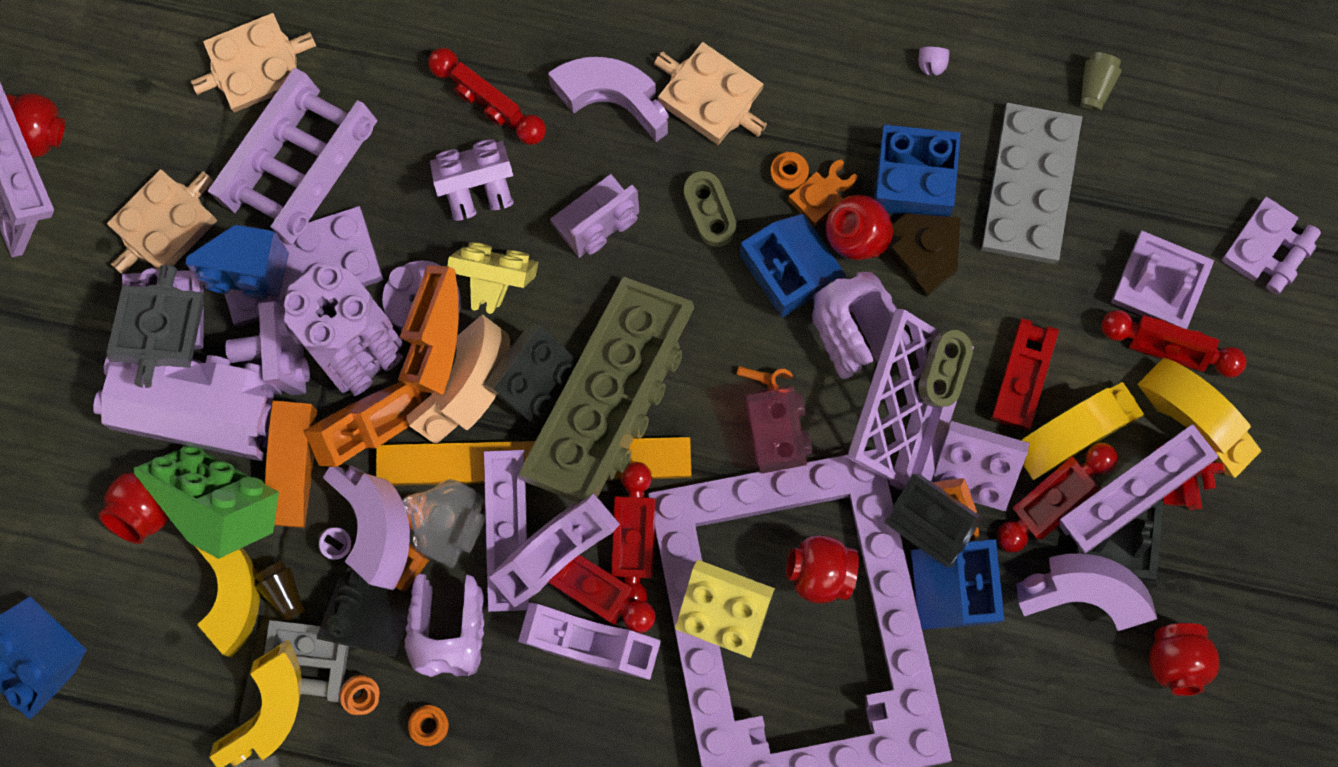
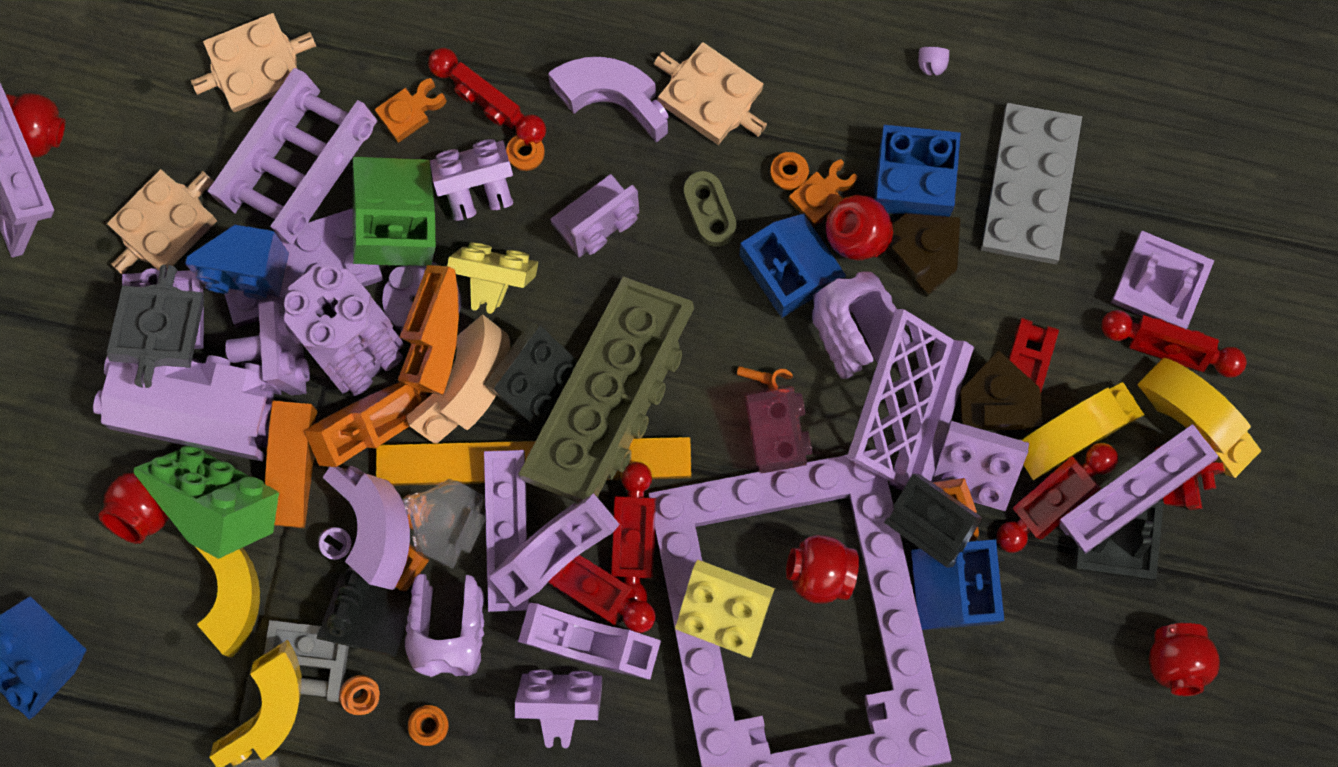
dark brown cone [254,560,306,622] -> none
olive plate [918,330,973,407] -> none
lavender arch [1016,553,1157,631] -> none
olive cone [1080,52,1122,112] -> none
lavender plate [1221,196,1321,295] -> none
none -> bright green slope [353,157,436,266]
none -> orange plate [375,78,447,143]
none -> orange plate [506,135,545,171]
none -> lavender plate [515,669,602,748]
none -> dark brown plate [959,350,1042,430]

